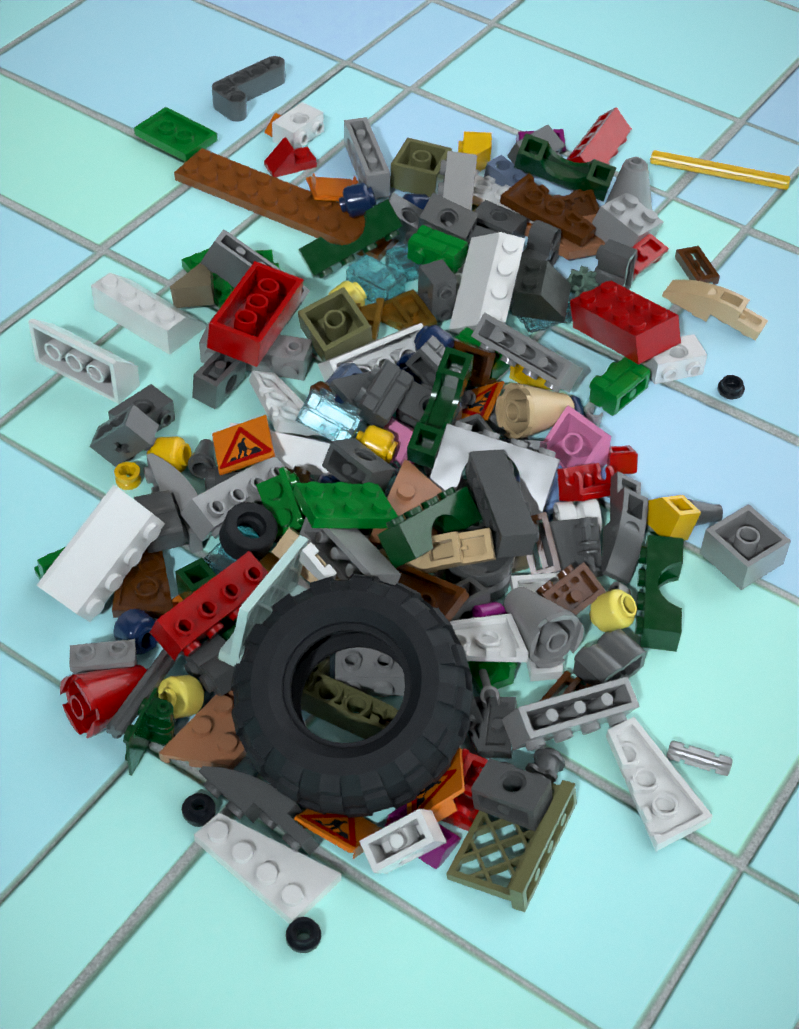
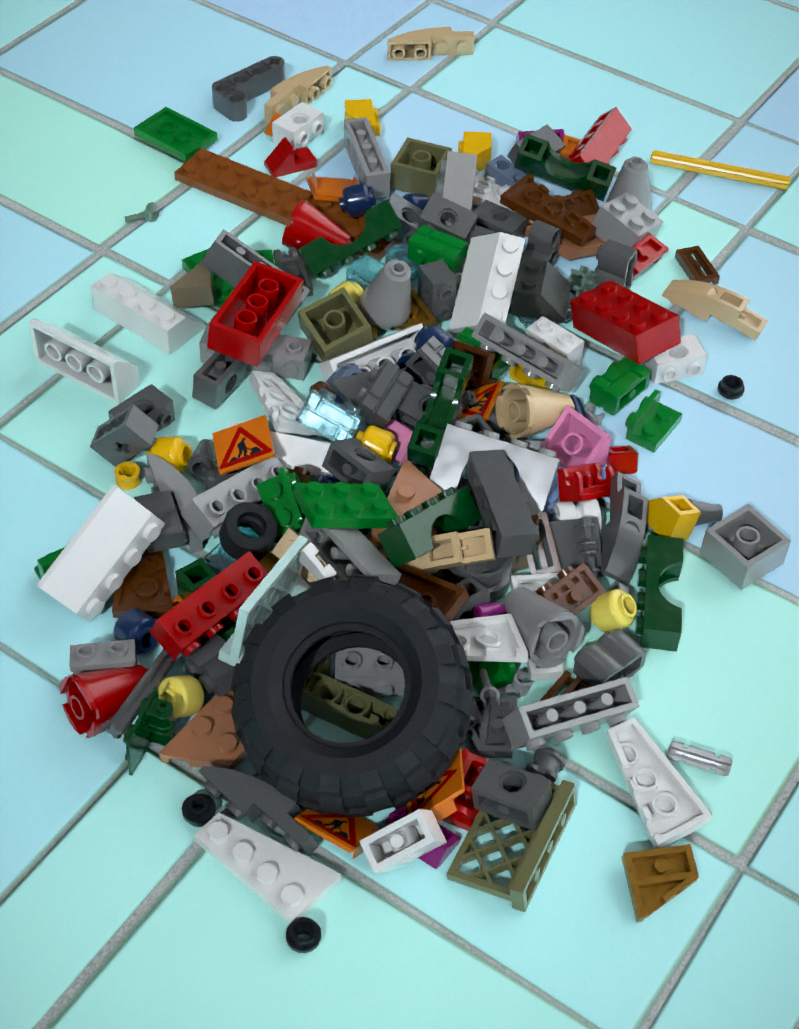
none -> sand green hand [124,202,159,223]
none -> tan slope [264,65,332,124]
none -> dark grey hinge [273,247,313,297]
none -> red cone [282,200,352,250]
none -> yellow slope [344,99,381,138]
none -> light grey cone [359,260,411,330]
none -> tan slope [387,27,474,61]
none -> light grey hand [489,671,532,697]
none -> white brick [525,316,584,366]
none -> orange tile [560,135,581,159]
none -> pearl gold wing [621,844,699,922]
none -> green bracket [625,389,683,453]

